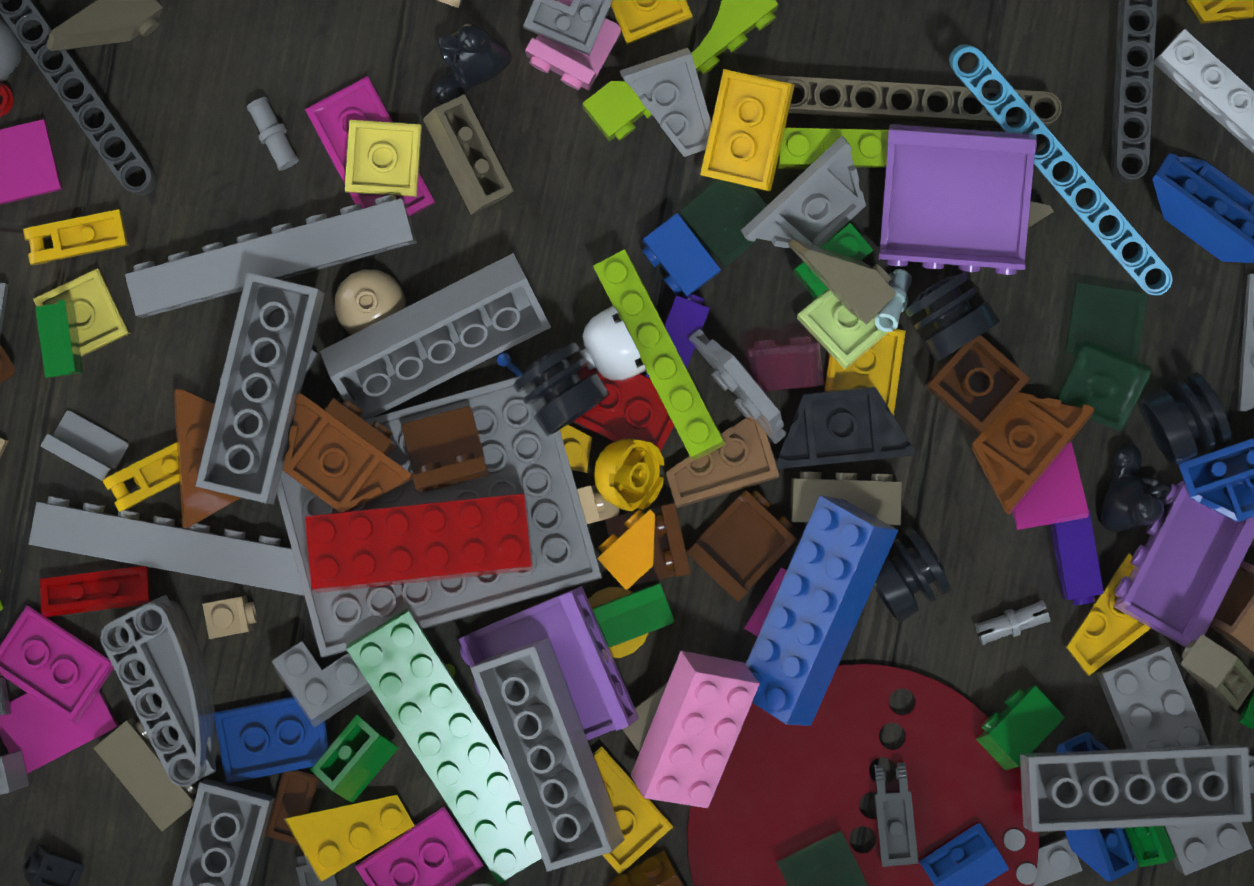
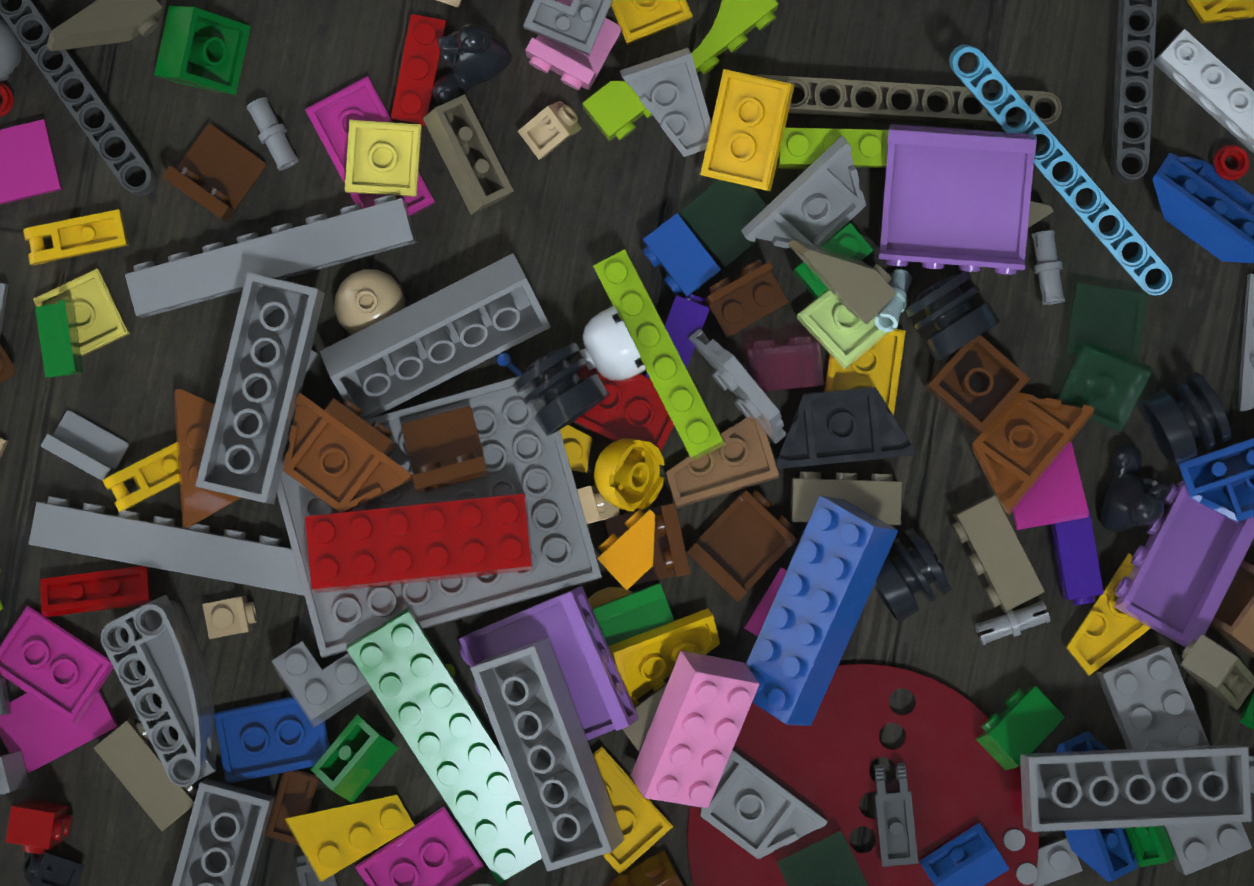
none -> red brick [5,798,73,854]
none -> green slope [154,6,251,95]
none -> reddish brown bracket [162,124,267,223]
none -> red plate [390,14,447,127]
none -> tan bracket [518,101,581,160]
none -> yellow wing [609,608,720,707]
none -> light grey wing [700,749,828,859]
none -> reddish brown bracket [705,259,789,338]
none -> dark tan brick [952,495,1045,611]
none -> light grey pin [1032,230,1065,305]
none -> red plate [1213,145,1249,181]

